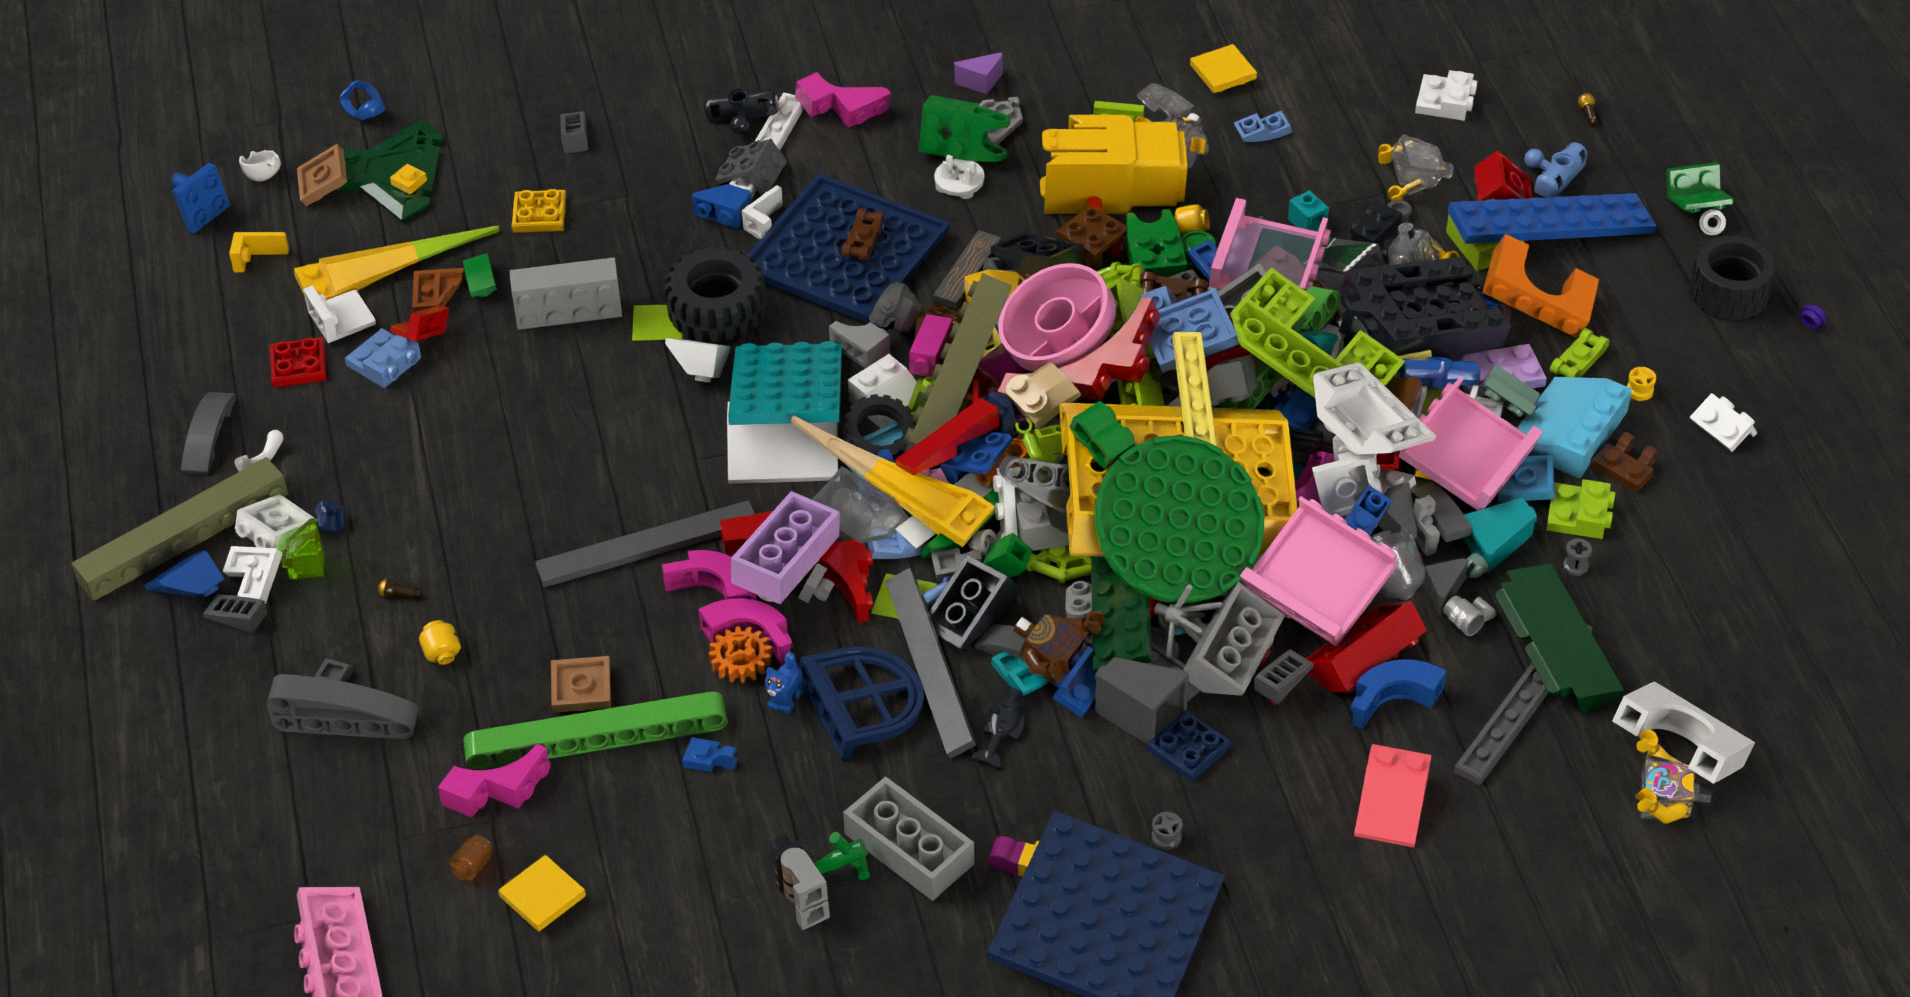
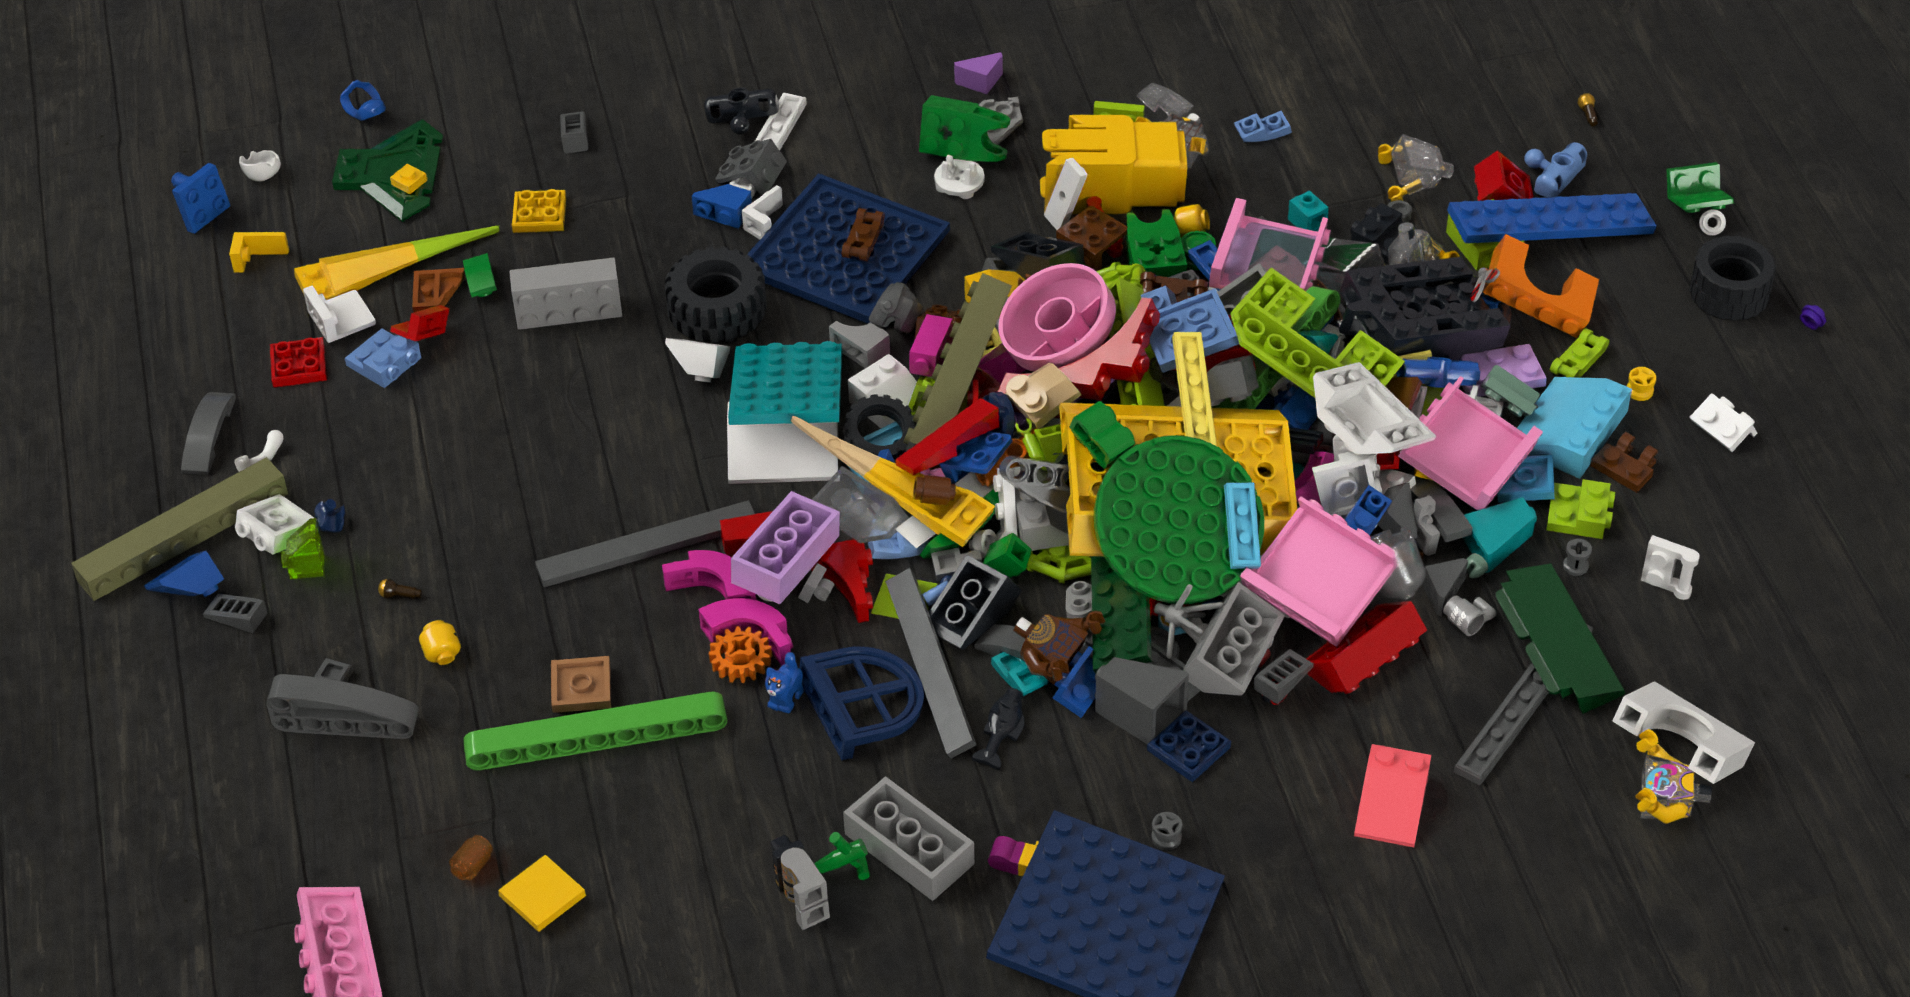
white plate [223,546,283,604] -> none
medium nougat plate [297,144,347,206] -> none
dark pink arch [438,744,550,818] -> none
lime sticker [632,305,683,341] -> none
blue plate [682,737,738,772] -> none
dark pink arch [795,72,891,128] -> none
dark grey tile [933,230,1001,309] -> none
yellow tile [1190,44,1257,93] -> none
blue arch [1350,660,1447,730] -> none
white plate [1415,70,1477,121] -> none
none -> reddish brown brick [913,475,956,506]
none -> white tile [1044,158,1088,230]
none -> medium azure tile [1224,483,1261,569]
none -> light grey piece [1471,267,1500,303]
none -> white plate [1641,535,1699,600]

